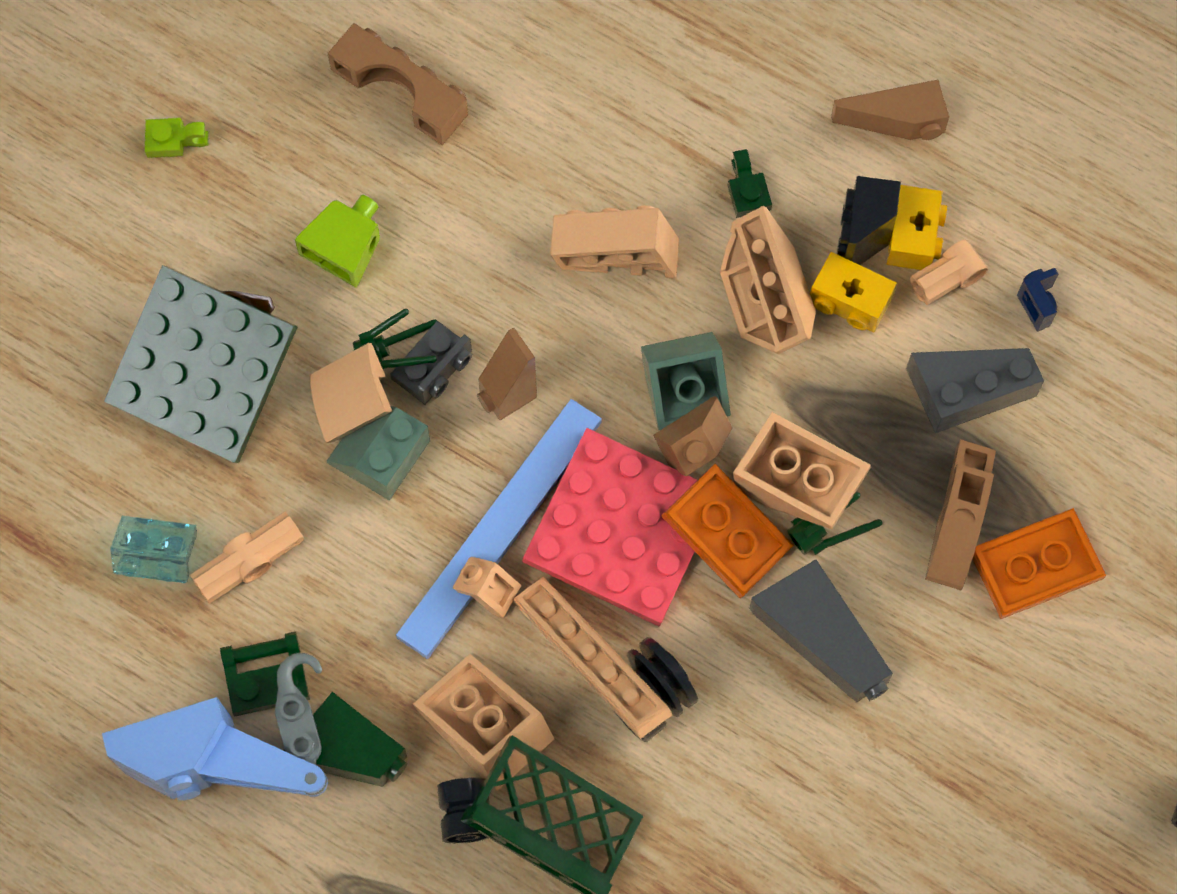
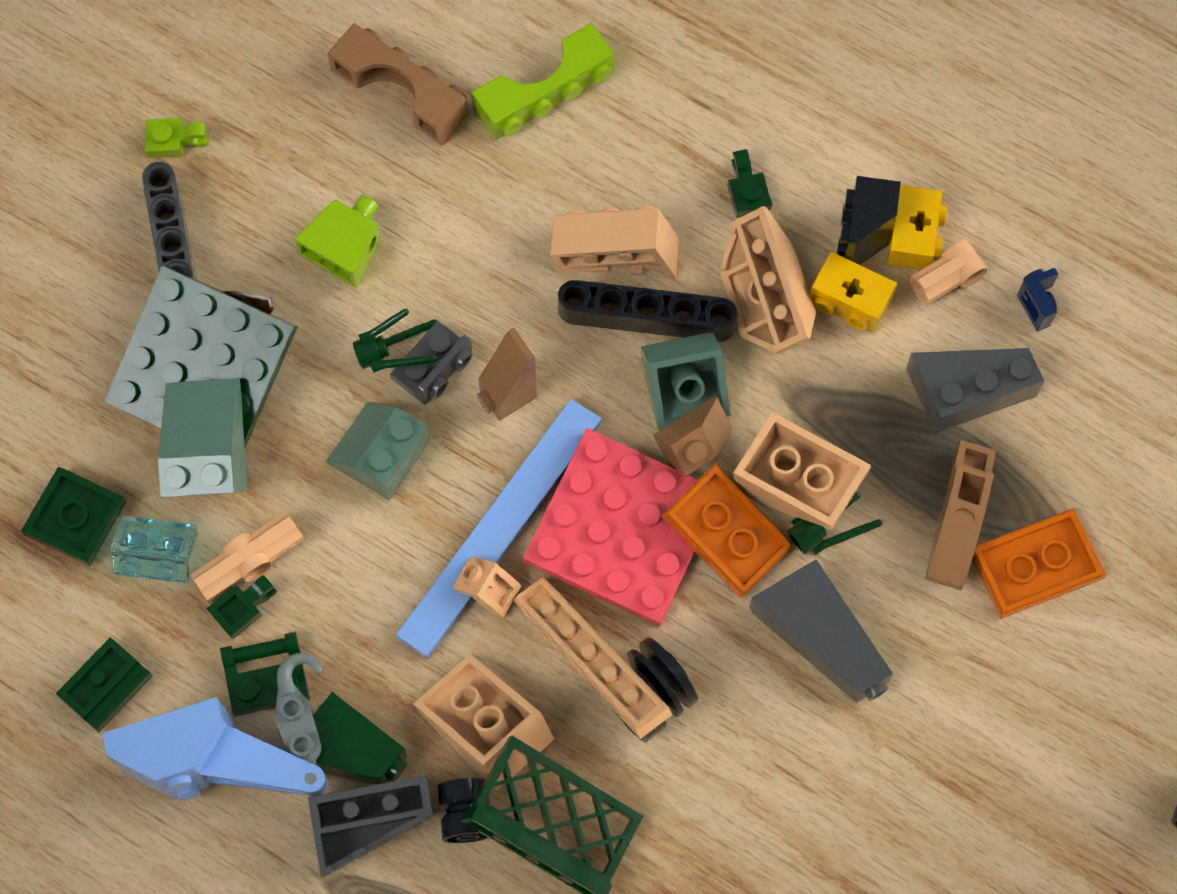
light nougat slope [310,343,392,443] -> none
medium nougat slope [831,79,949,140] -> none
none -> dark green plate [21,466,127,567]
none -> dark green plate [56,637,153,733]
none -> dark grey beam [142,161,197,280]
none -> sand green slope [158,378,248,497]
none -> dark green plate [206,575,277,640]
none -> dark grey wedge [308,775,434,877]
none -> lime arch [471,23,615,140]
none -> black beam [558,280,738,342]

